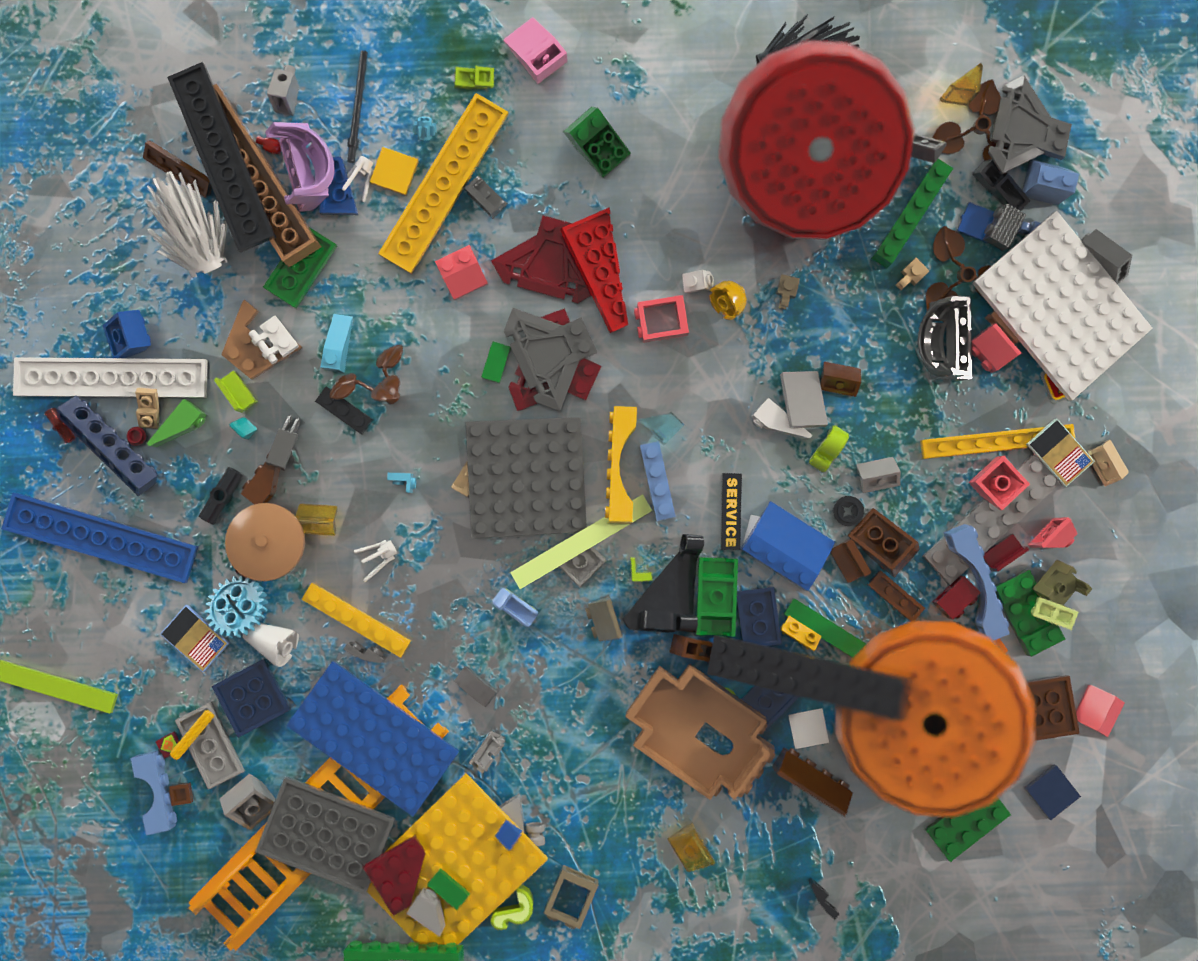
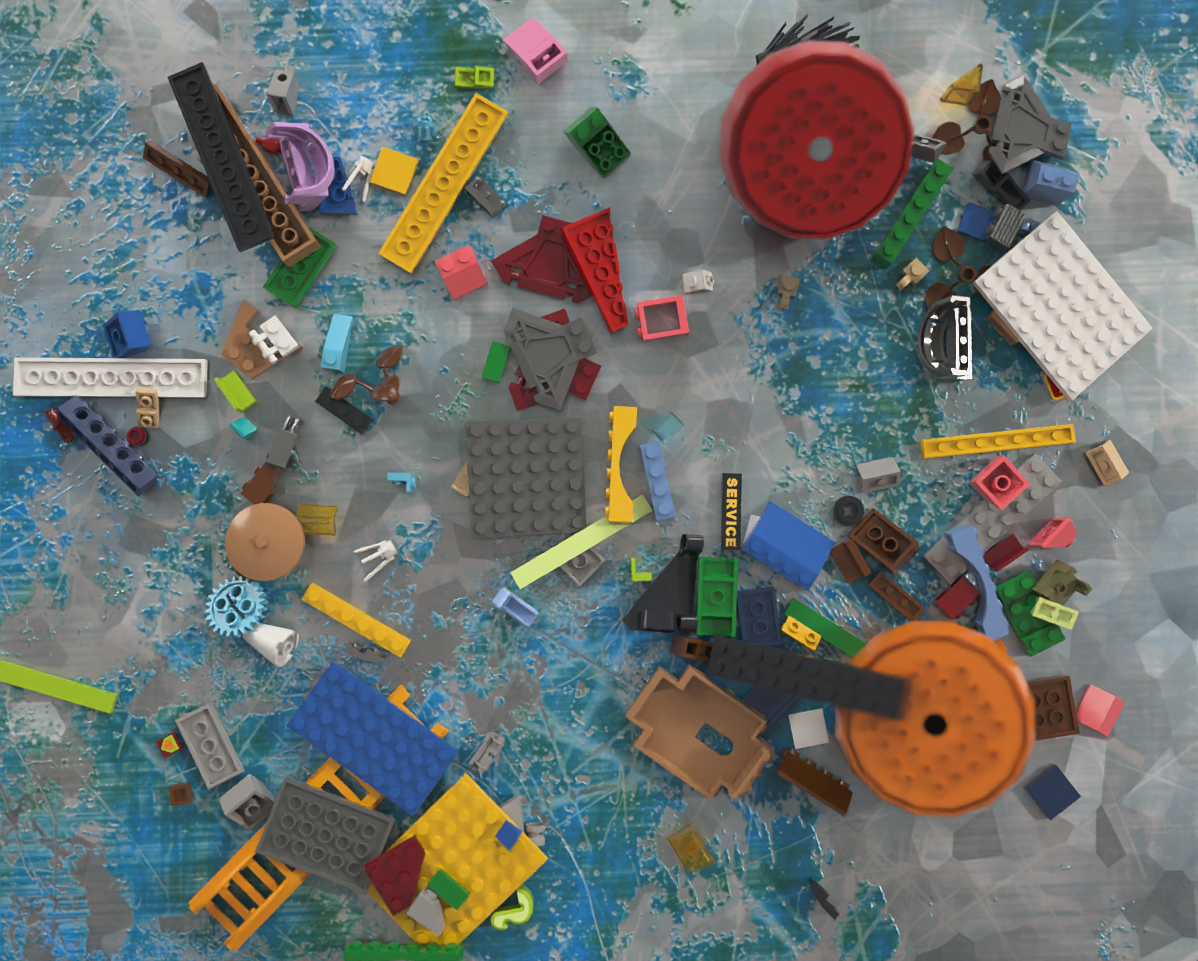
blue plate [1,492,198,583] -> none
medium blue arch [131,750,177,835] -> none
white plant [145,171,227,277] -> none
bright green slope [147,399,207,447] -> none
tile [160,605,230,672] -> none
yellow axle [170,710,214,760] -> none
black piece [198,467,244,525] -> none
dark blue plate [211,658,291,738] -> none
black bar [347,51,368,163] -> none
flat silver slope [454,666,497,707] -> none
dark tan window [544,865,599,929] -> none
dark tan slope [585,596,622,641] -> none
yellow cylinder [709,281,747,320] -> none
white slope [751,398,812,440] -> none
light grey tile [780,371,828,428] -> none
lime animal [809,425,849,473] -> none
reddish brown panel [820,362,861,397] -> none
green plate [925,798,1011,862] -> none
coral slope [971,323,1021,373] -> none
tile [1026,419,1095,487] -> none
dark grey slope [1081,229,1133,285] -> none

